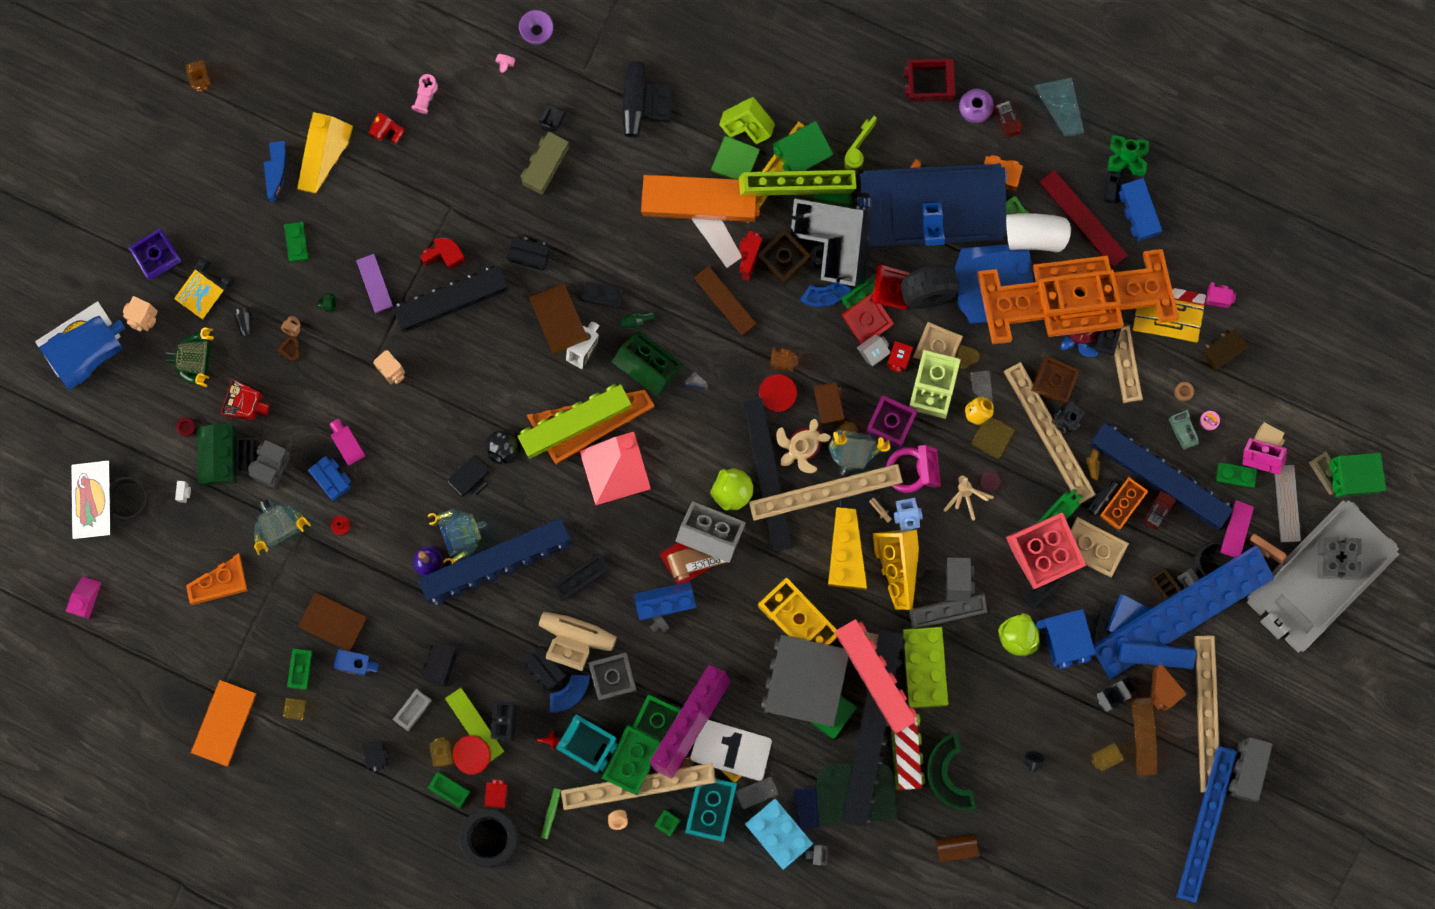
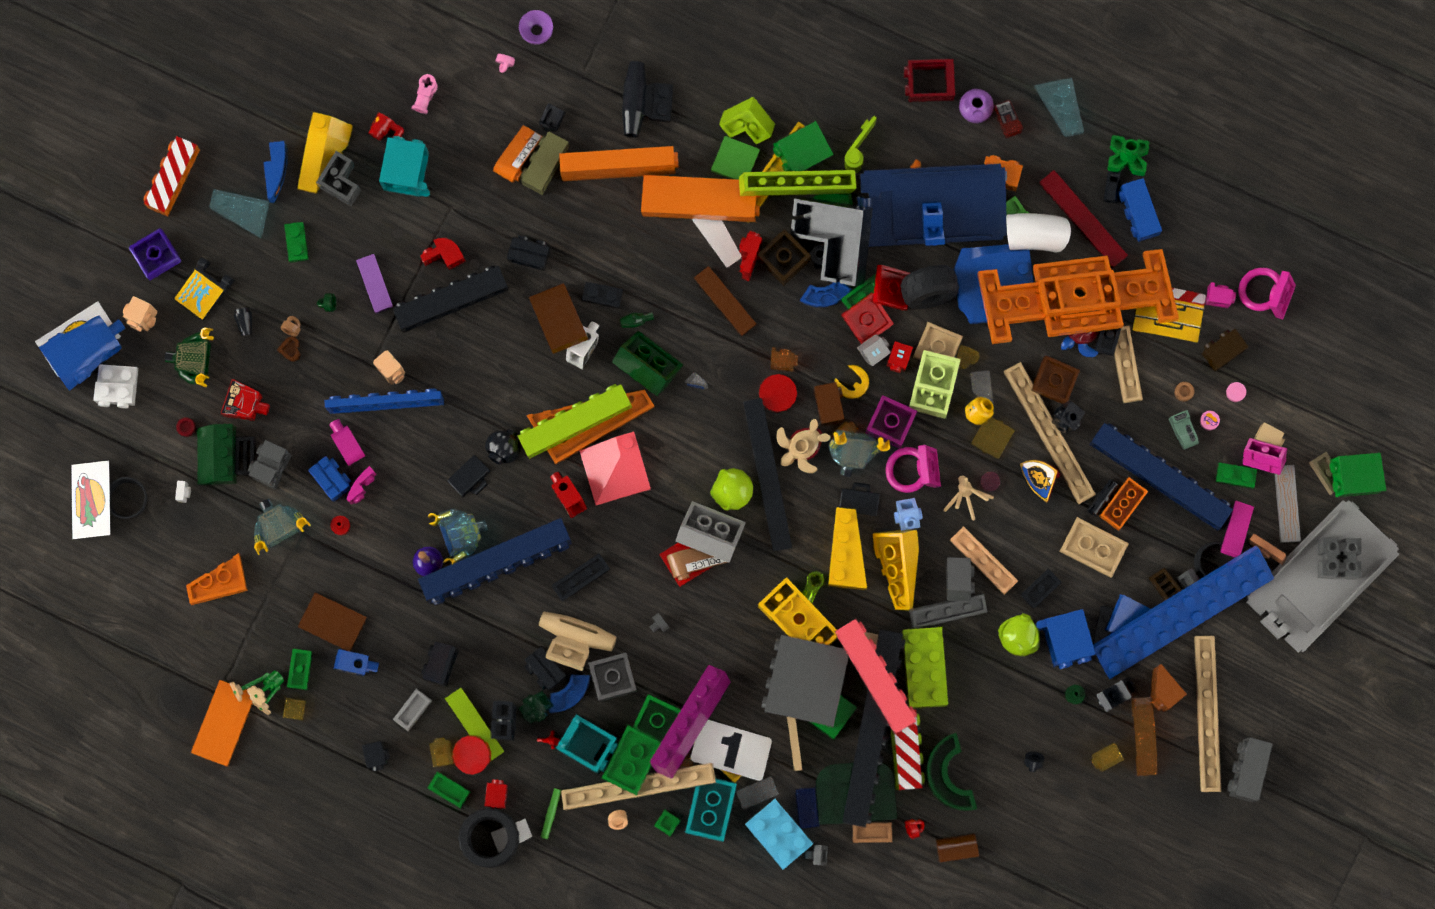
dark pink slope [66,577,101,619] -> none
clear orange brick [185,60,211,92] -> none
blue brick [634,581,696,620] -> none
tan tile [749,464,903,521] -> none
tan piece [869,498,892,523] -> none
coral slope [1006,512,1086,589] -> none
green hinge [1037,489,1083,523] -> none
pearl gold bar [1086,449,1100,481] -> none
blue tile [1118,641,1197,669] -> none
leg [1143,491,1176,531] -> none
blue tile [1177,746,1237,903] -> none
none -> white plate [93,365,138,408]
none -> brick [144,136,200,217]
none -> clear light blue wing [209,189,270,239]
none -> plant [230,670,284,715]
none -> dark grey brick [316,151,361,206]
none -> blue plate [325,389,444,414]
none -> dark pink slope [347,466,376,504]
none -> teal container [379,136,430,197]
none -> white sticker [491,819,532,852]
none -> orange door [493,125,542,183]
none -> clear green brick [519,691,554,724]
none -> red torso [550,471,587,519]
none -> orange brick [559,146,679,181]
none -> tan tile [787,717,802,772]
none -> clear neon green connector [802,571,824,603]
none -> yellow head [835,365,869,399]
none -> medium nougat tile [853,822,892,843]
none -> red tile [905,819,925,839]
none -> light nougat tile [949,526,1018,595]
none -> shield [1020,460,1060,502]
none -> dark green tile [1065,685,1085,705]
none -> bright pink tile [1226,382,1246,402]
none -> dark pink tile [1238,267,1296,320]

